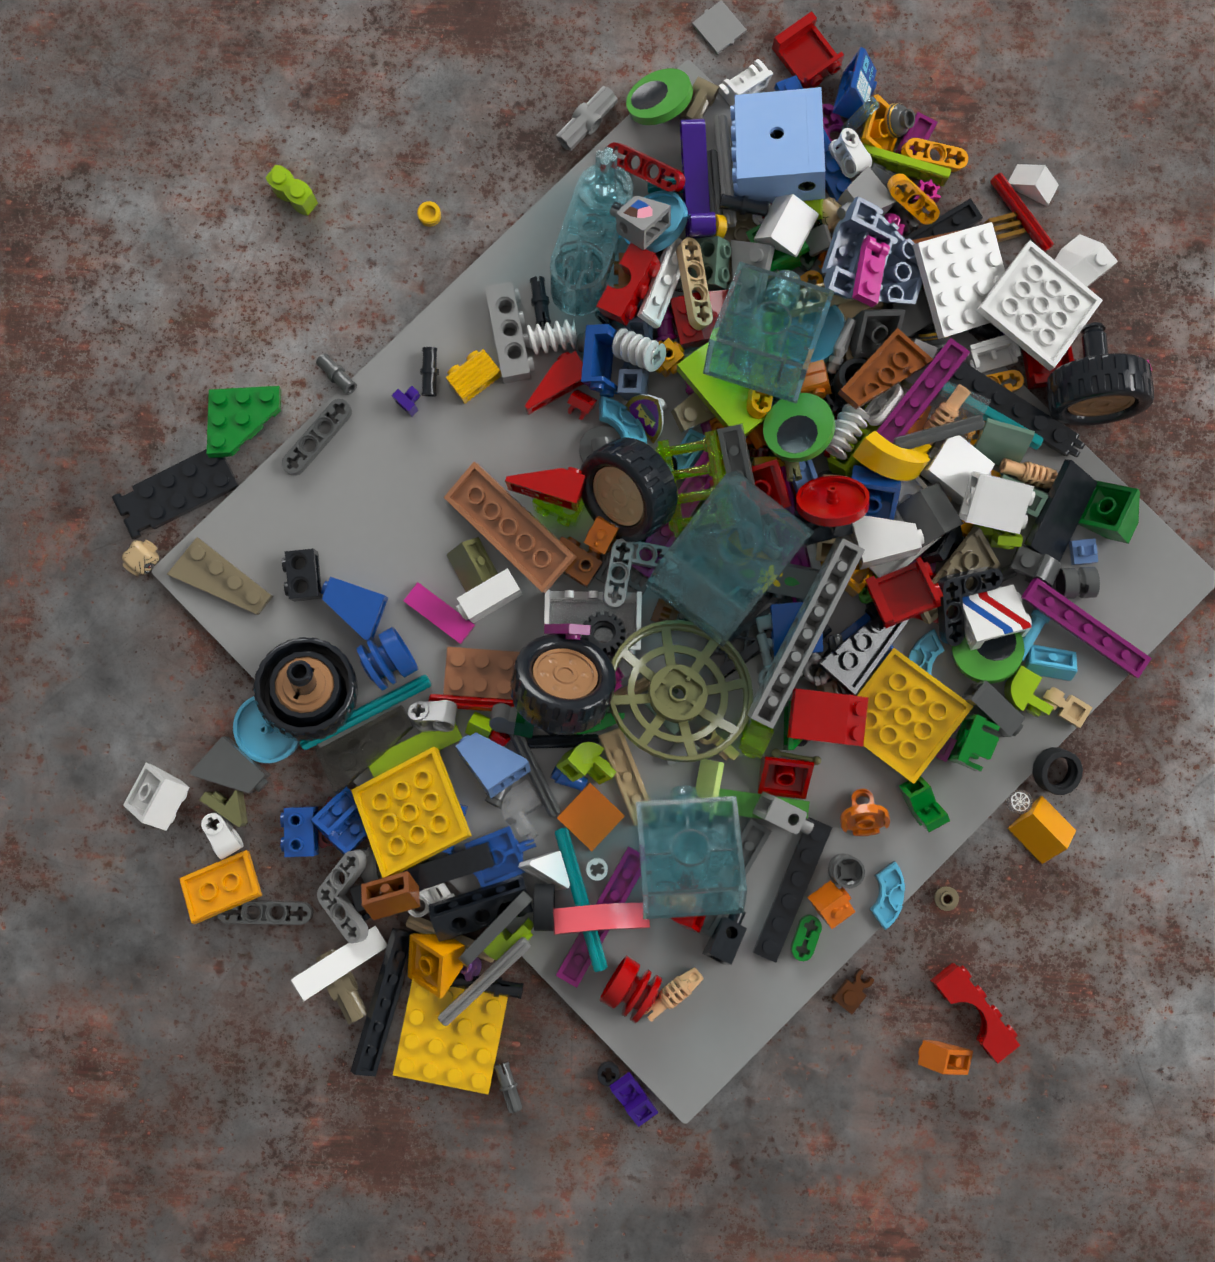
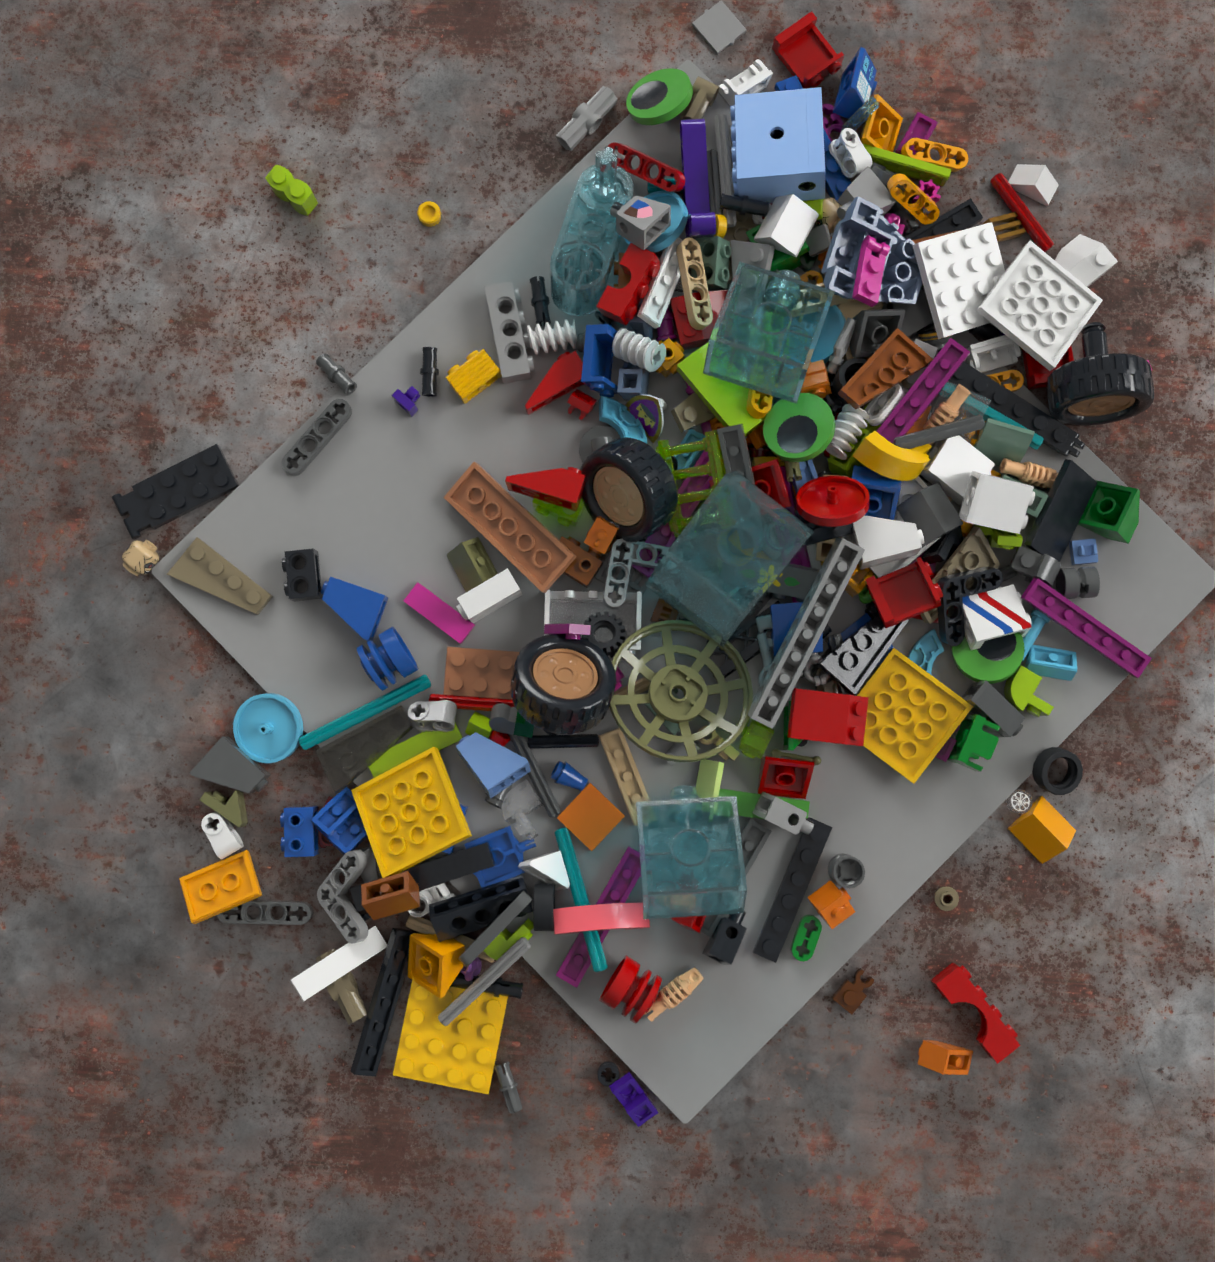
white slope [123,762,190,831] -> none
green plate [206,386,281,458] -> none
black wheel [253,637,358,742] -> none
lime brick [555,742,616,785] -> none
green slope [577,713,625,734] -> none
white bush [586,858,608,881] -> none
orange tile [840,788,890,836] -> none
medium azure tile [870,861,905,930] -> none
dark grey piece [884,103,915,138] -> none
green brick [899,776,950,832] -> none
tan plate [1042,687,1093,728] -> none

